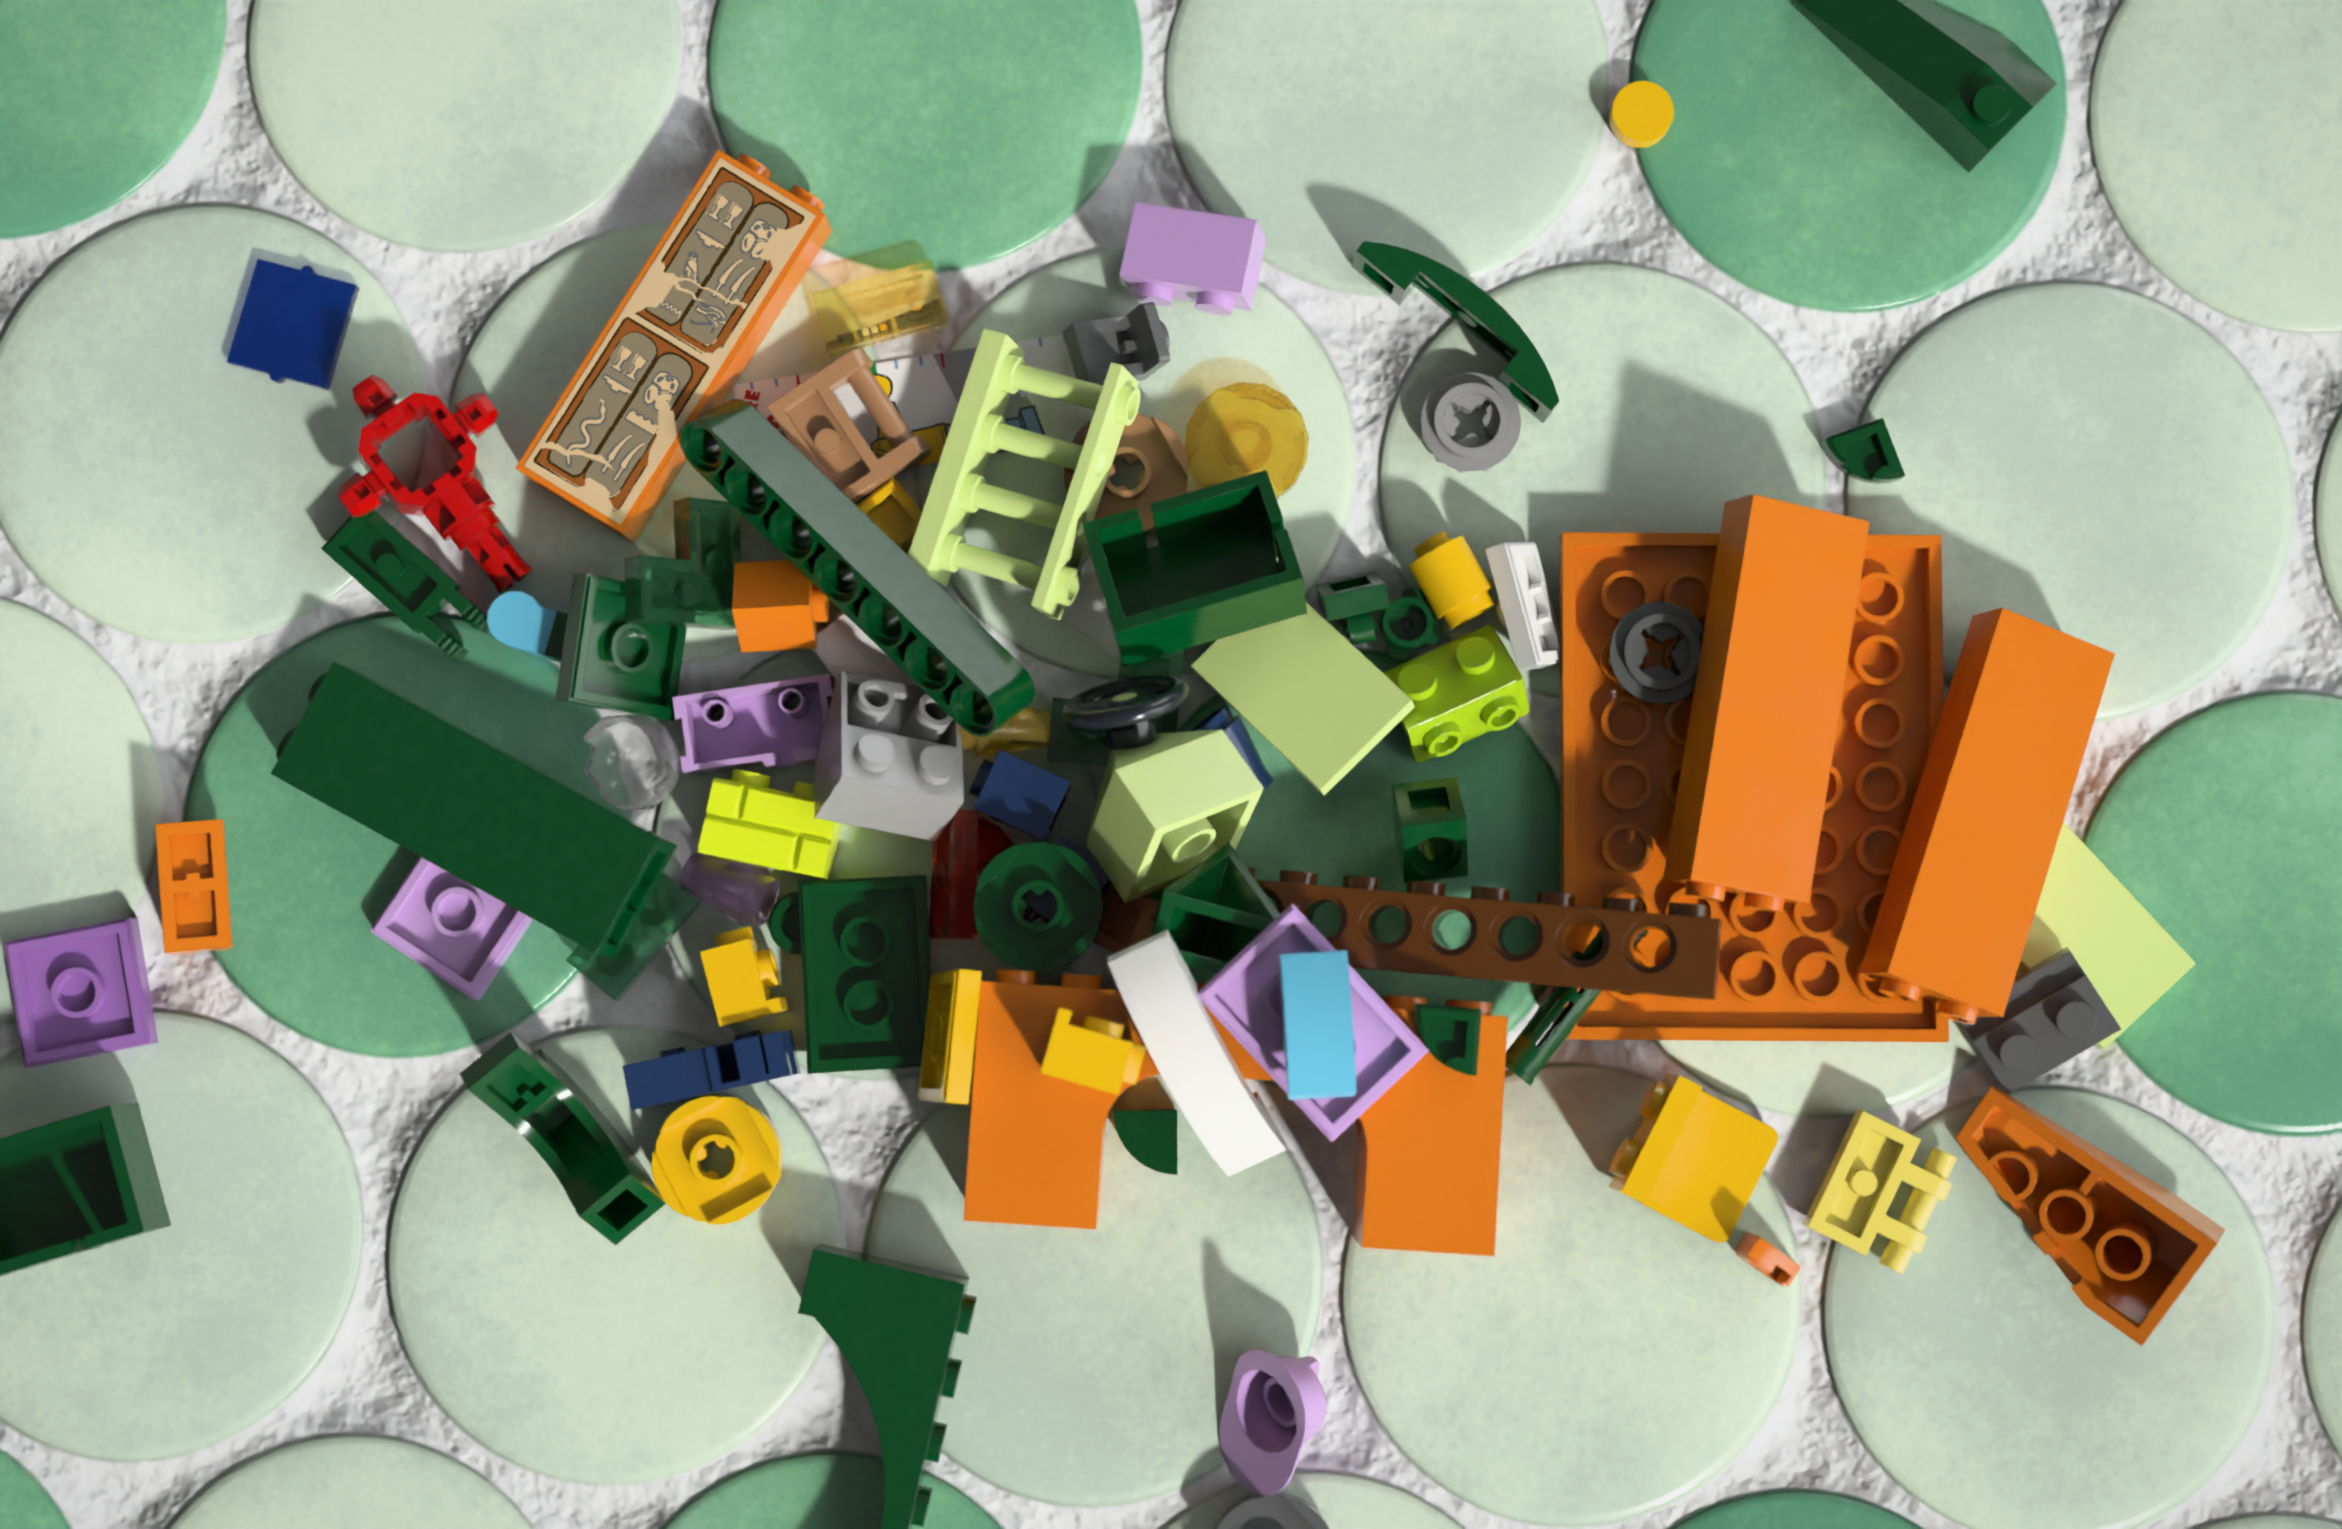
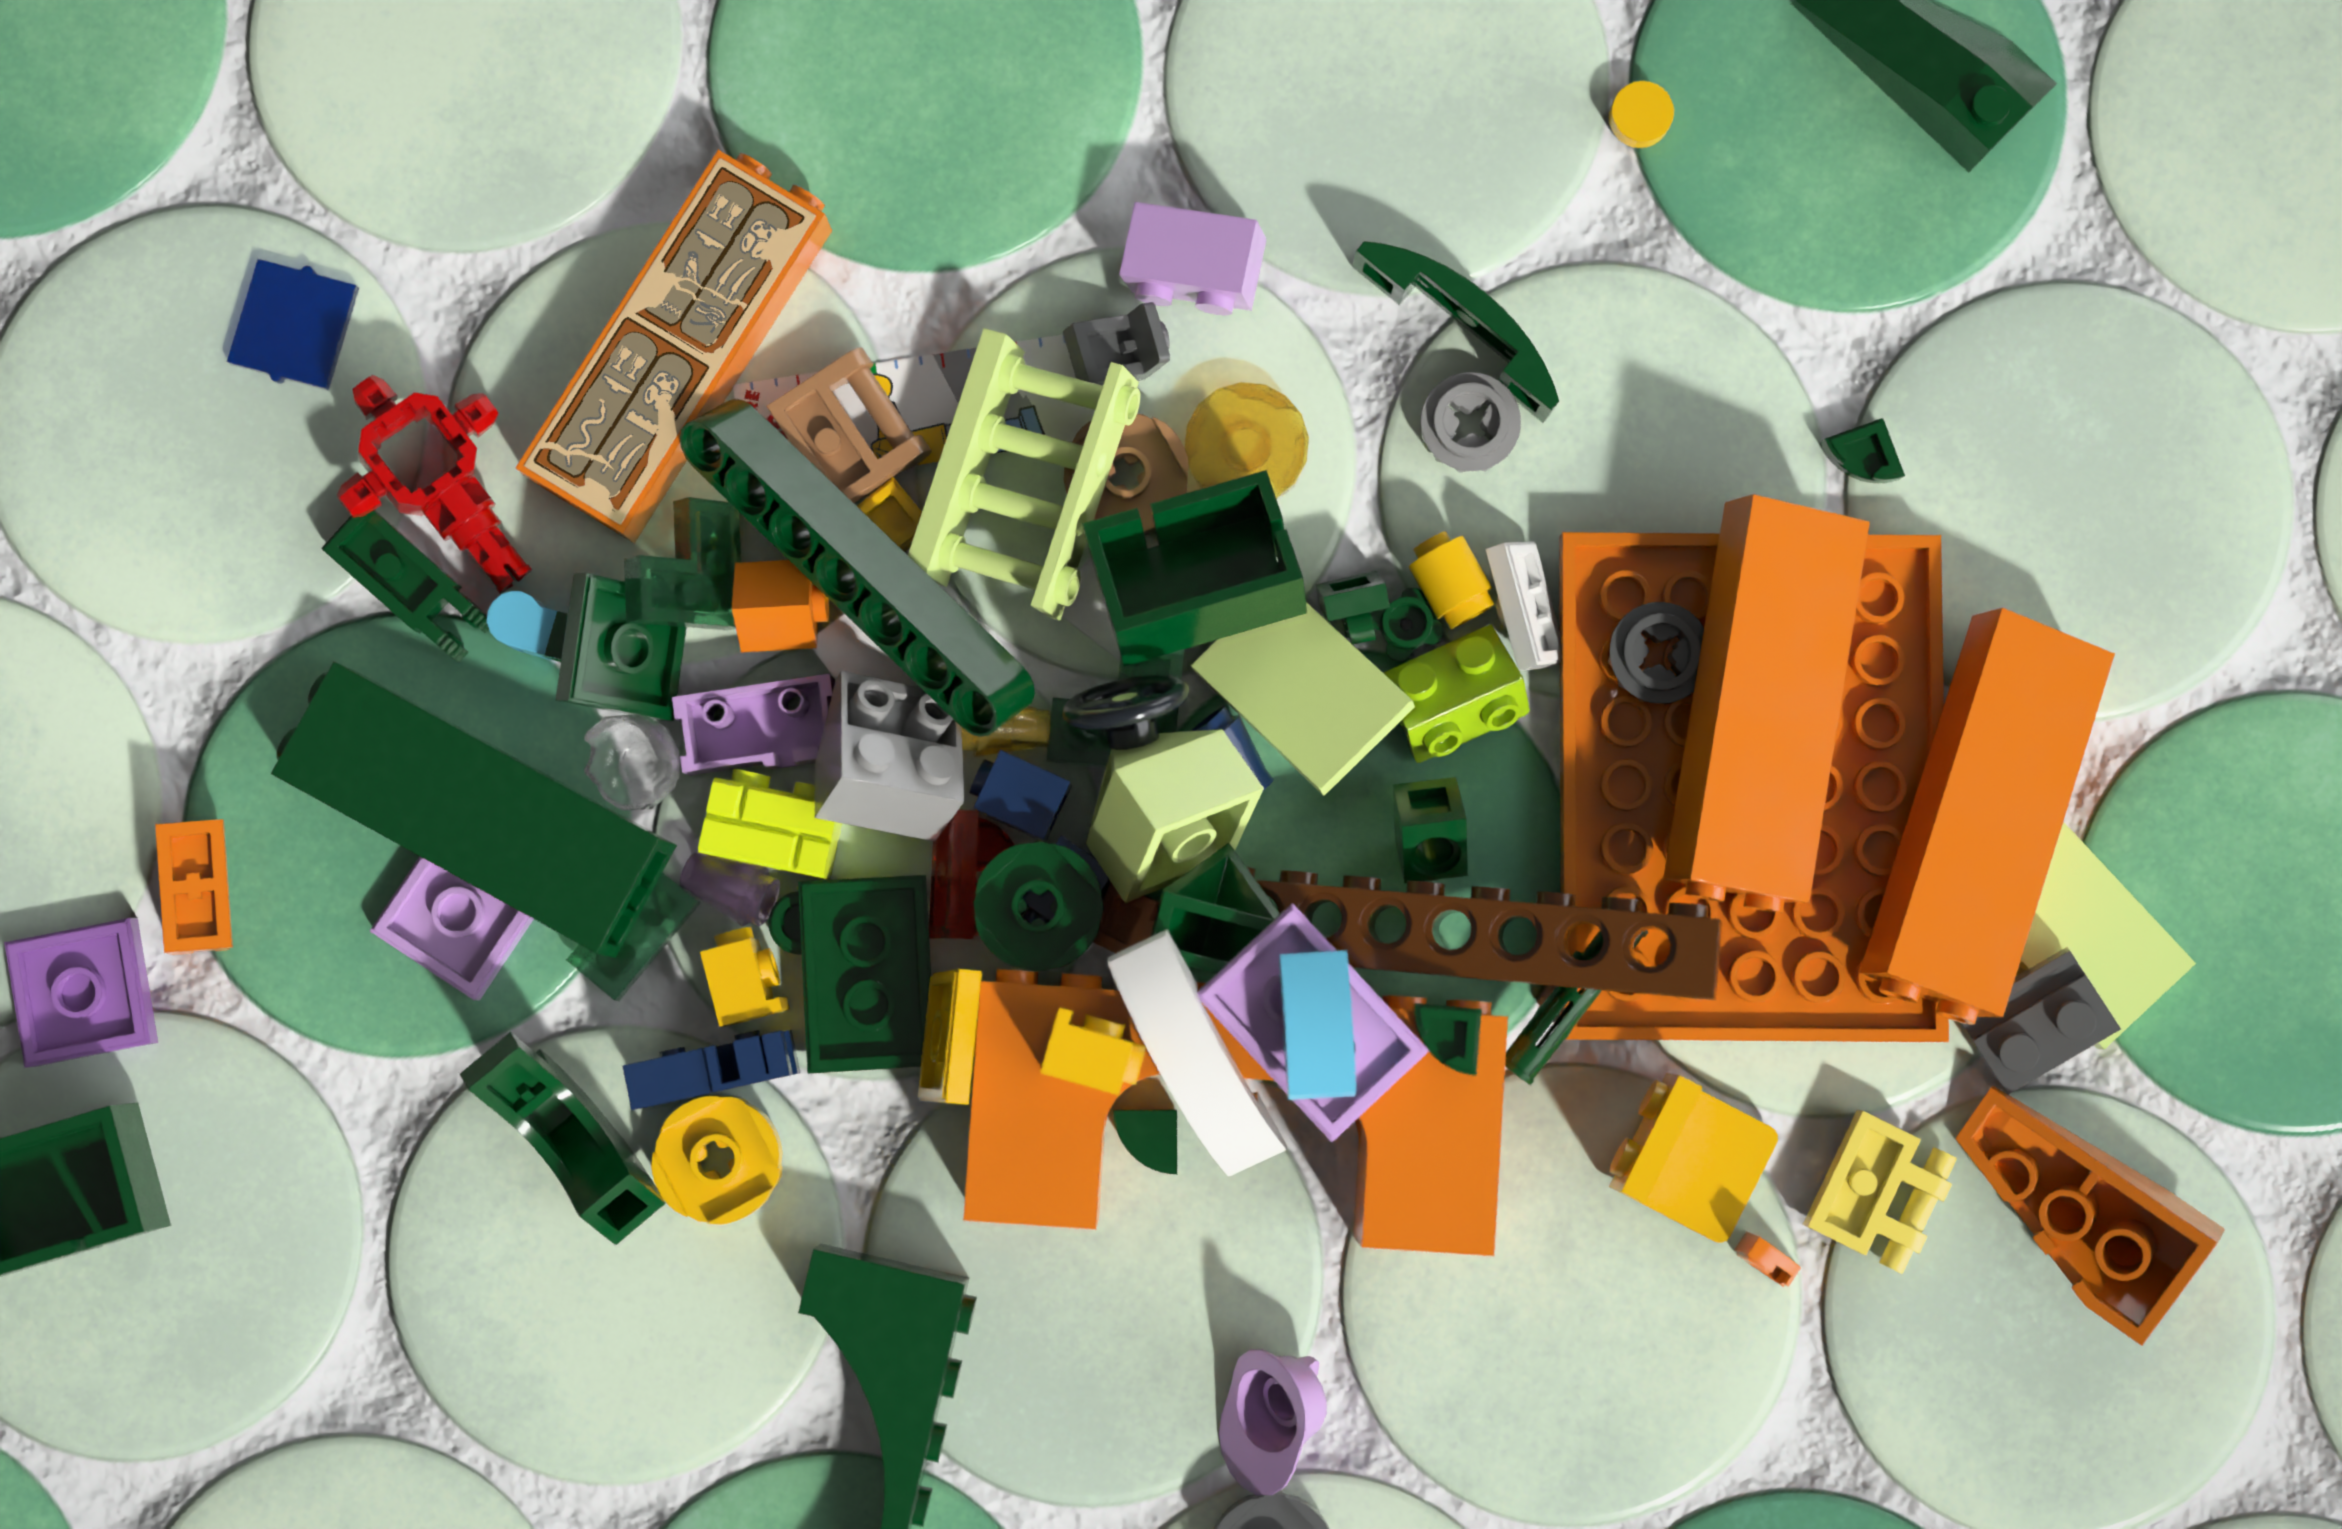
clear yellow tile [811,260,949,357] -> none

